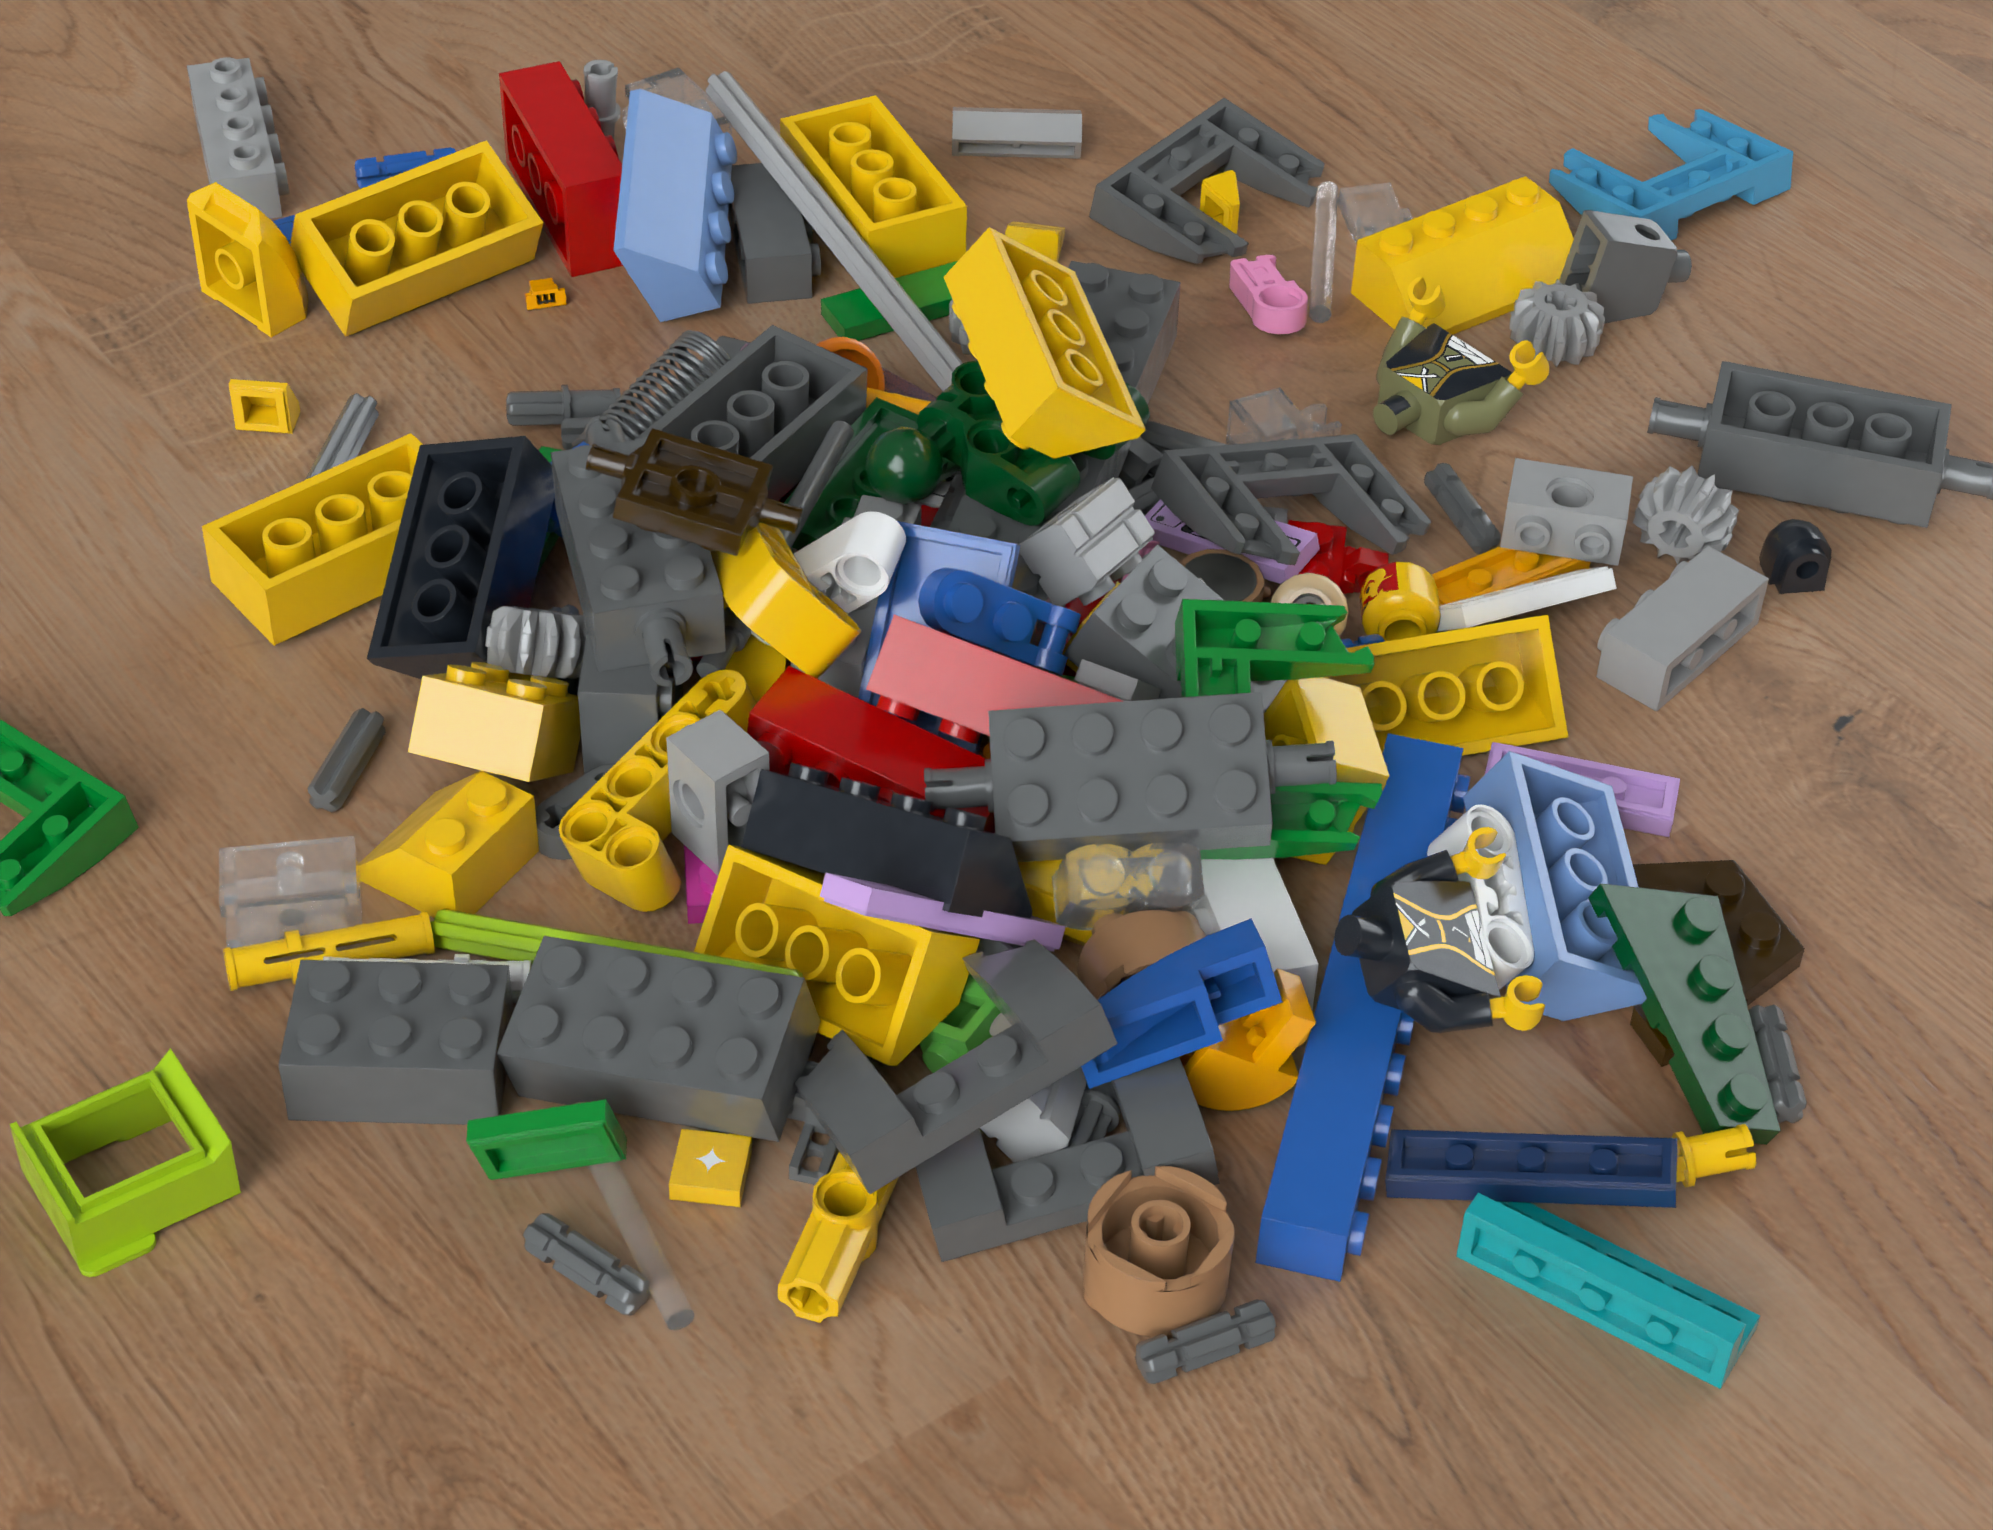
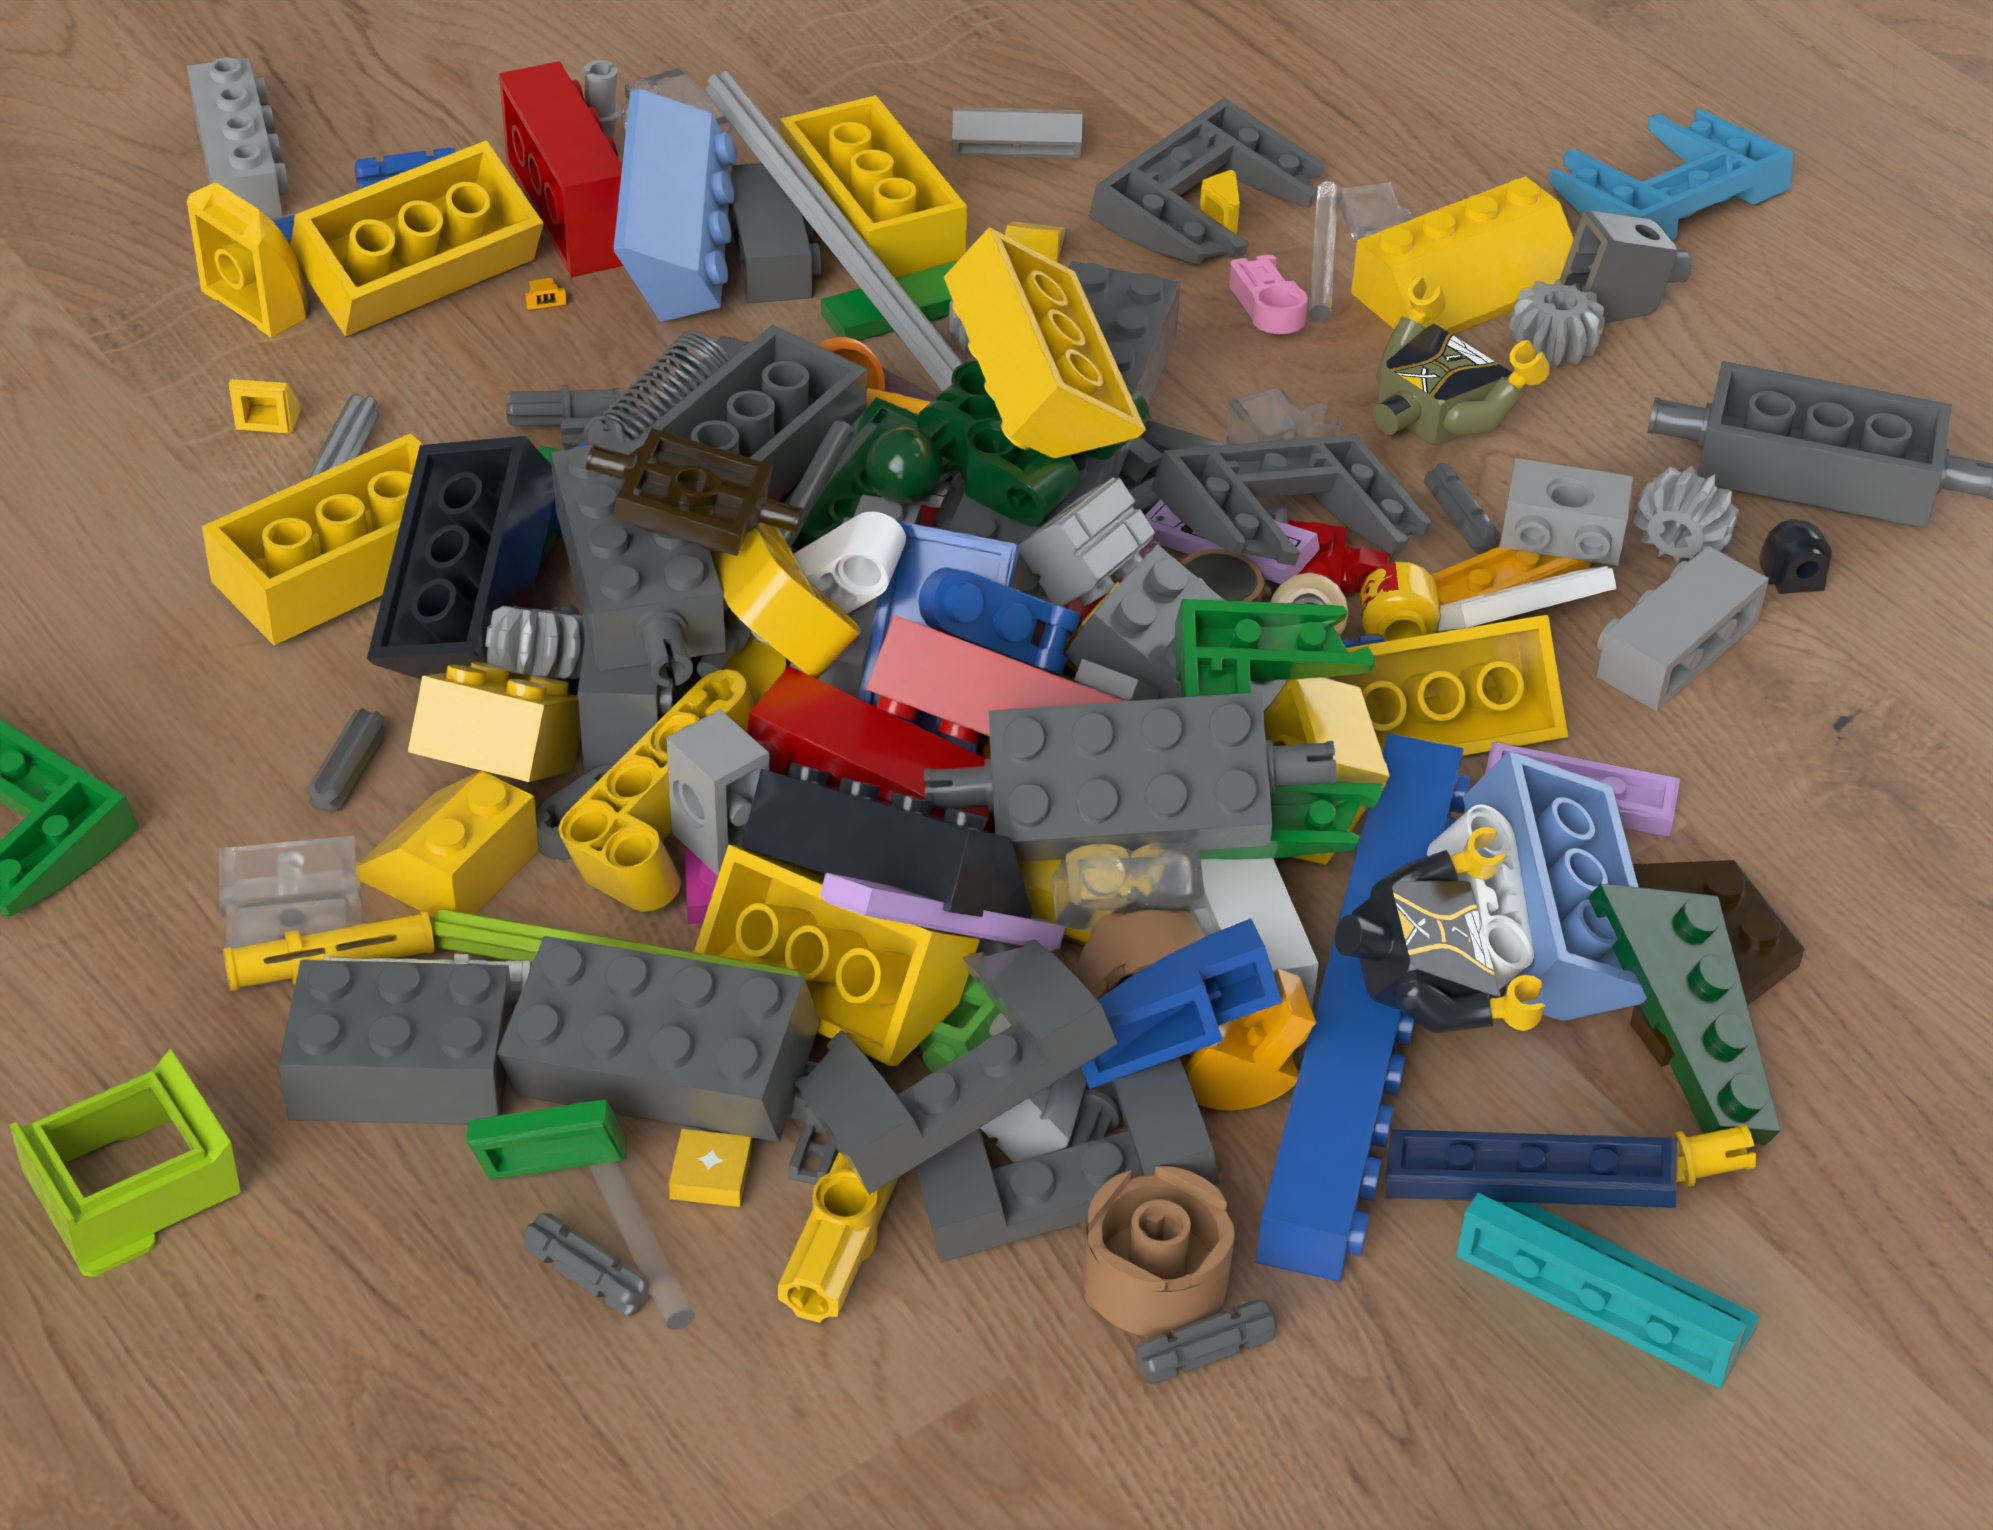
dark grey axle [1748,1004,1807,1123] -> none

